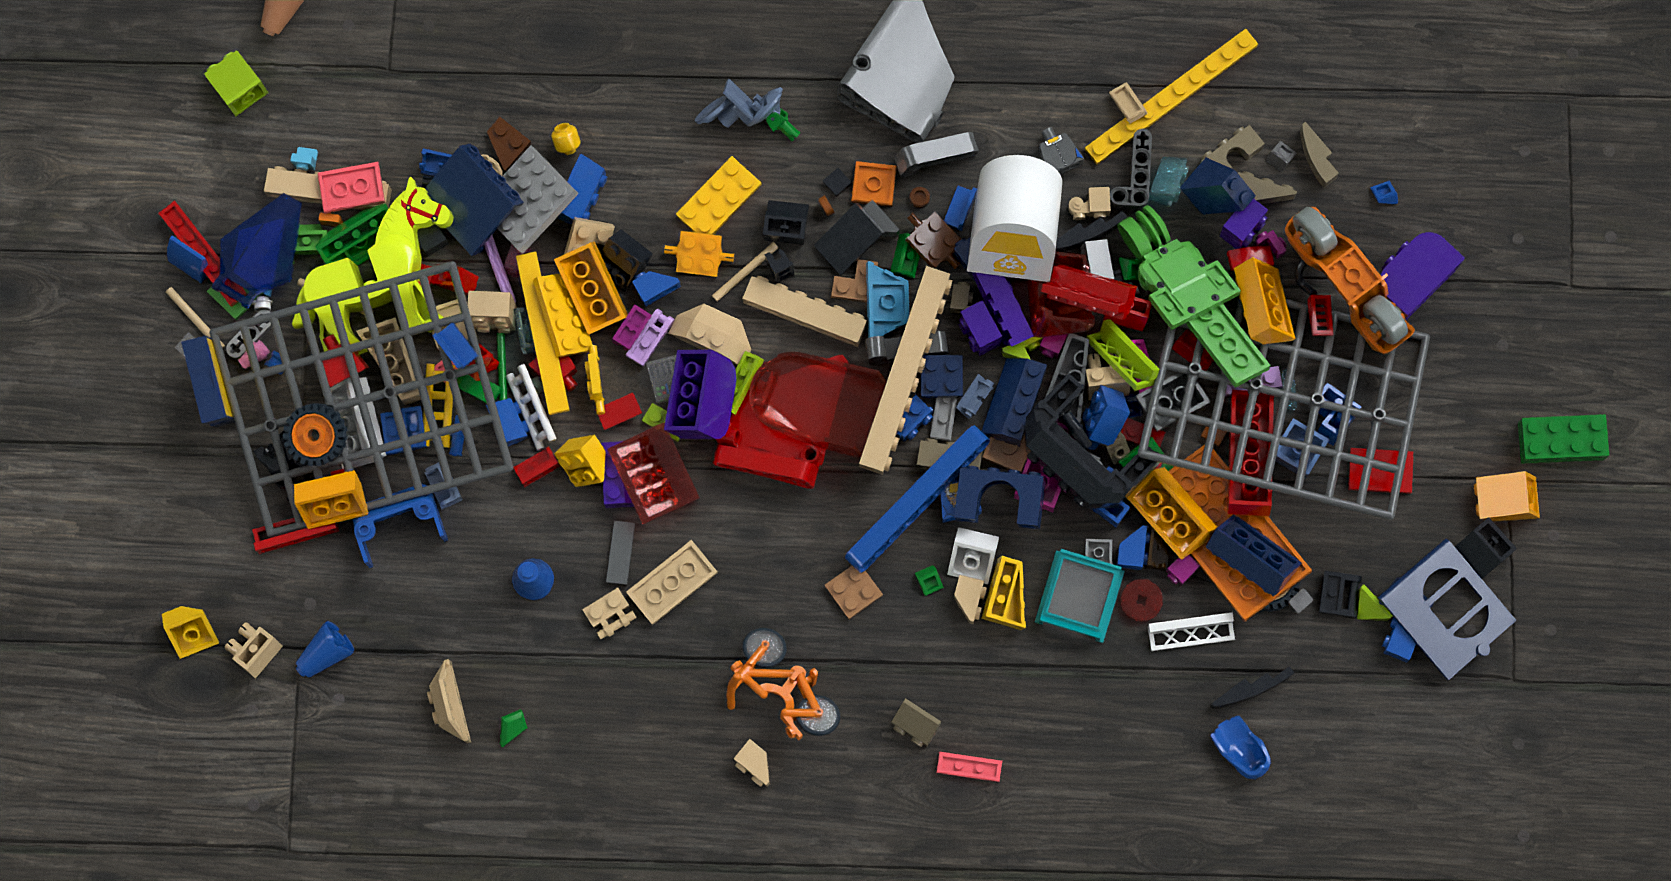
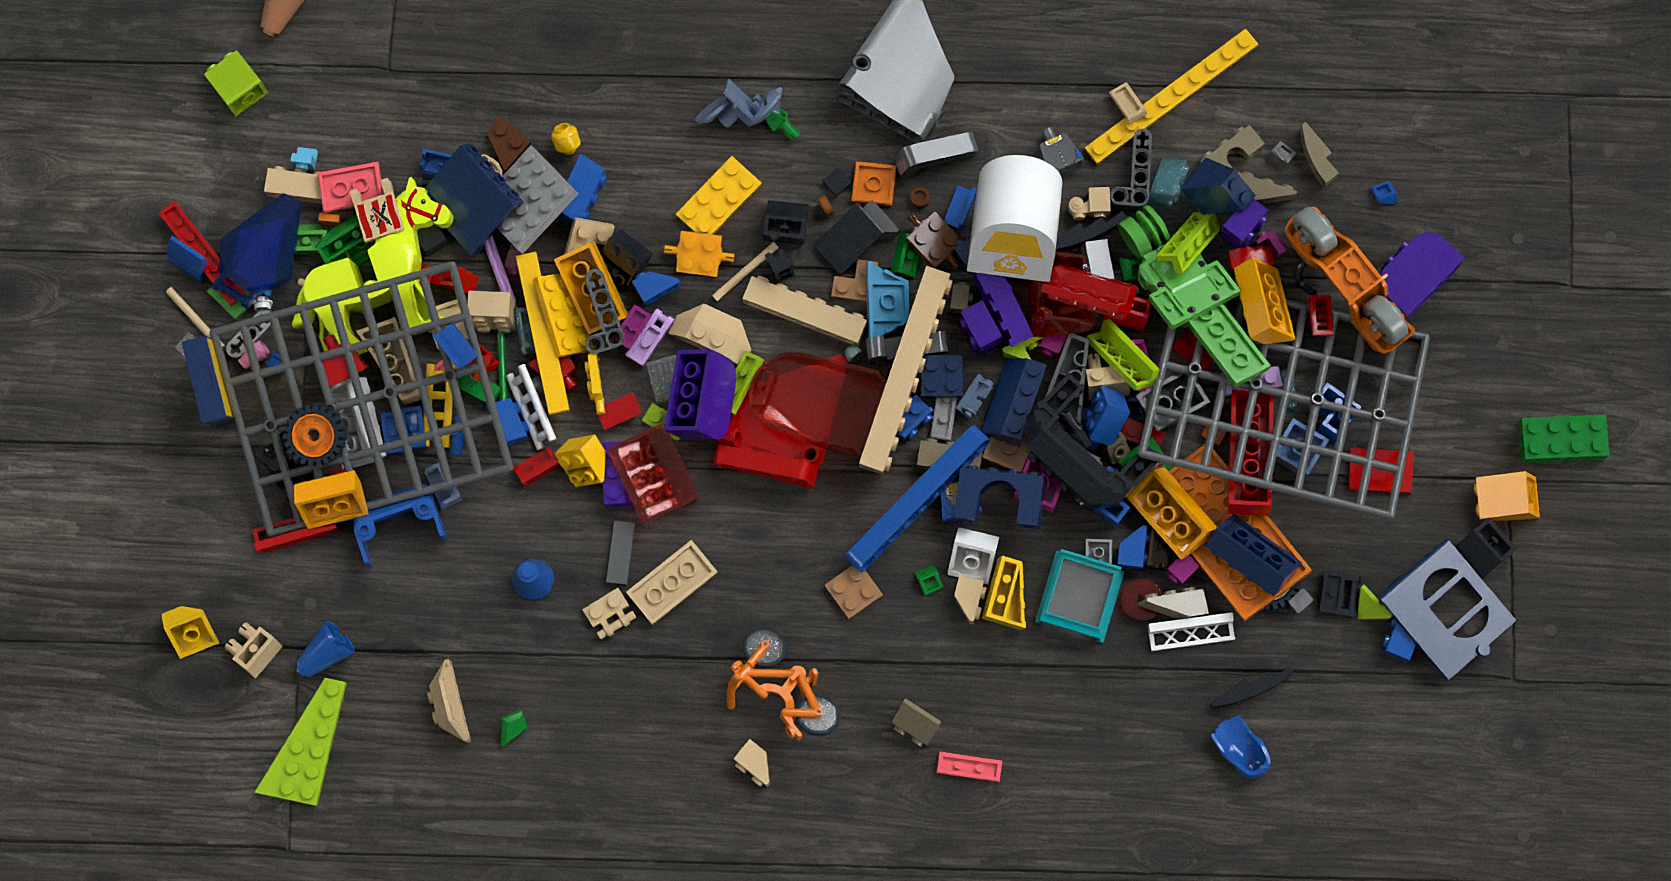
none -> lime wing [255,678,347,806]
none -> flag [350,178,404,243]
none -> dark grey beam [584,269,624,354]
none -> sand green hinge [845,345,863,364]
none -> slope [1138,587,1209,620]
none -> lime fence [1156,212,1220,273]

